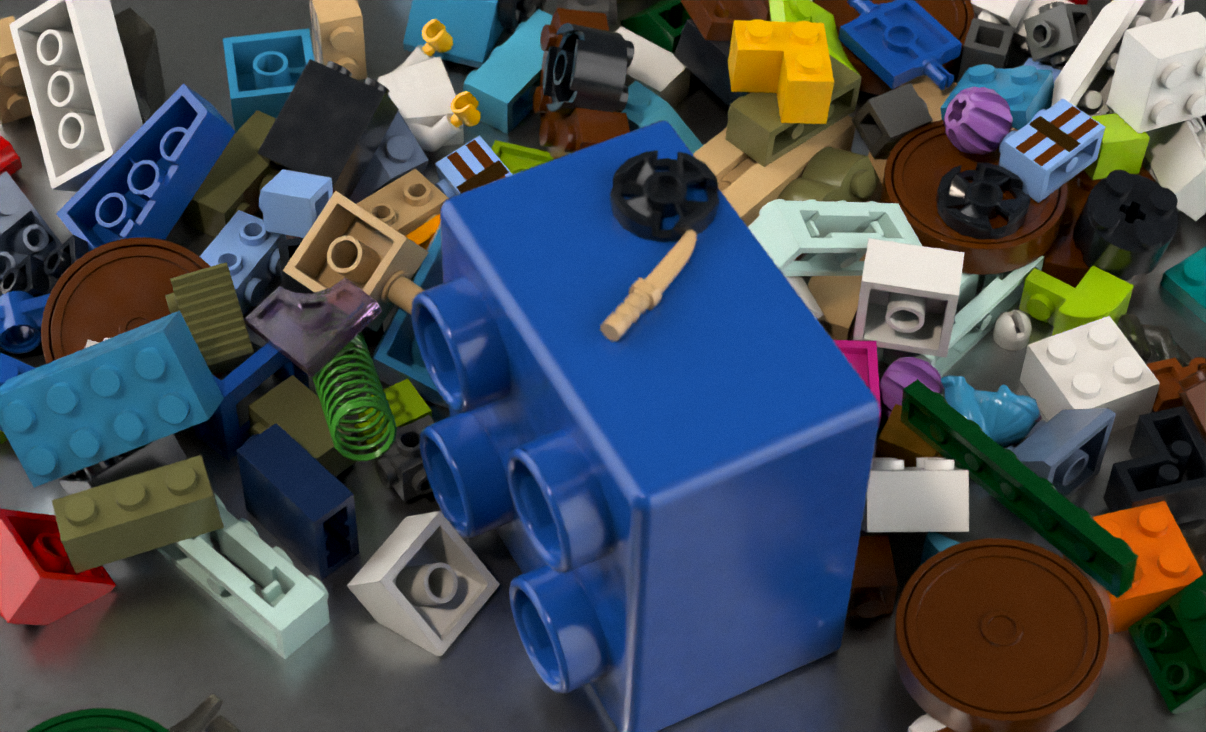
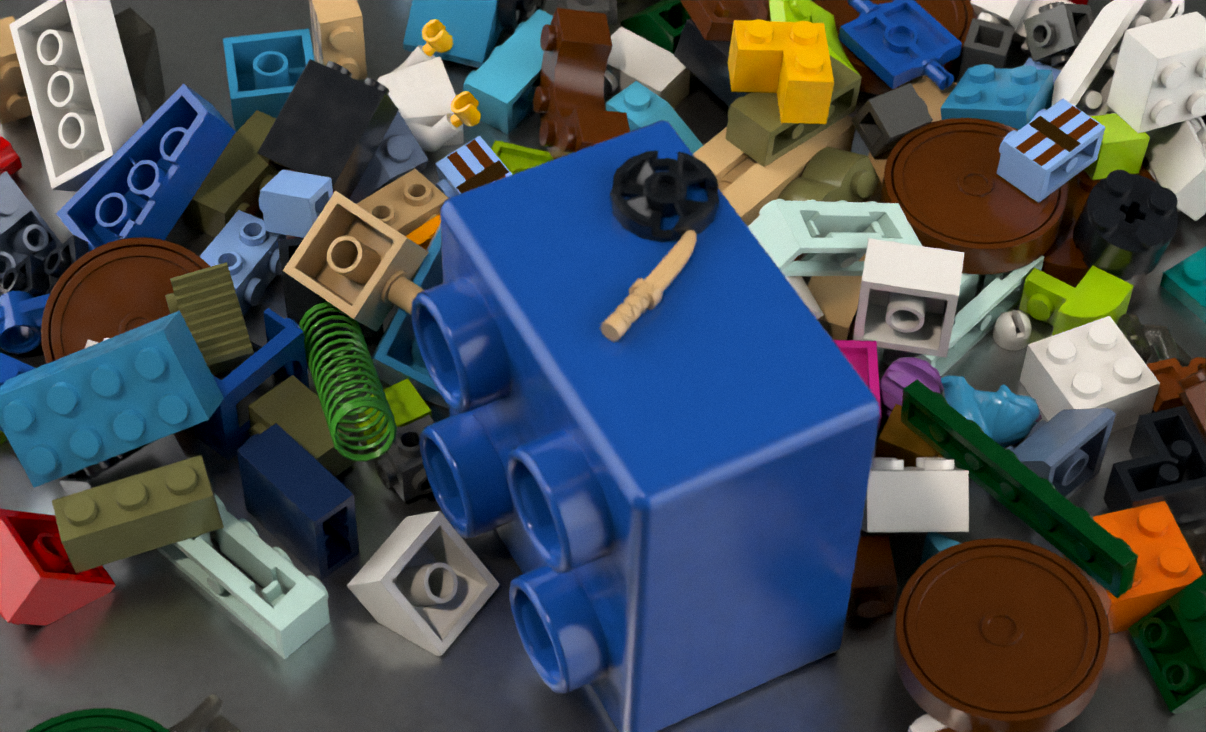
tile [244,278,382,377] -> none
black brick [543,23,634,115] -> none
black piece [935,162,1030,240] -> none
medium lavender piece [943,86,1013,155] -> none

